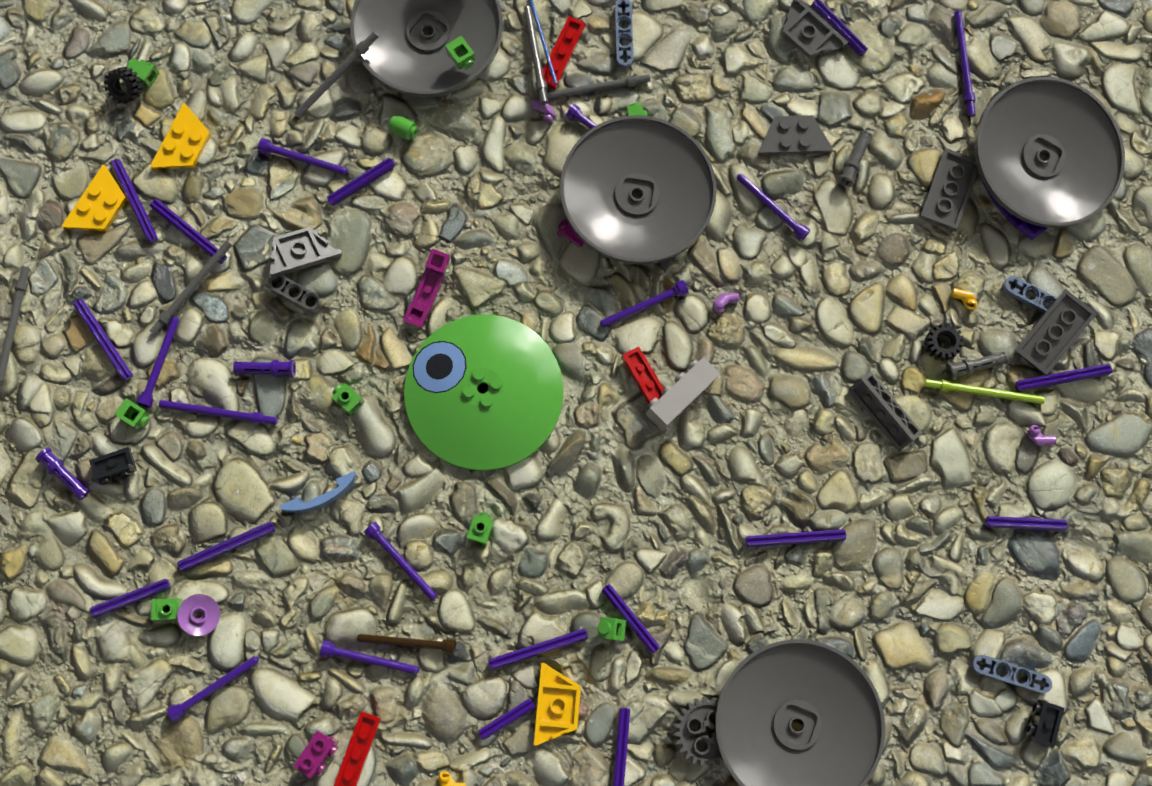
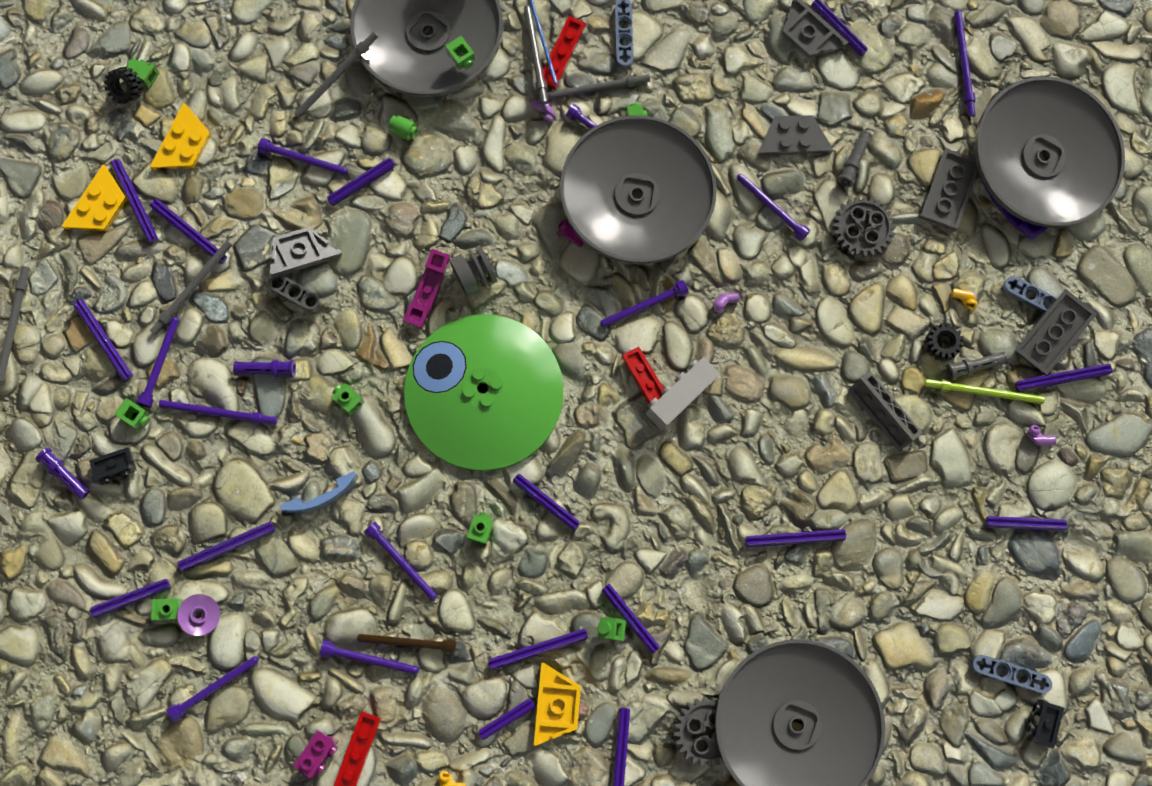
none -> dark grey wheel [449,245,497,297]
none -> dark purple axle [513,474,580,530]
none -> dark grey gear [832,196,896,259]

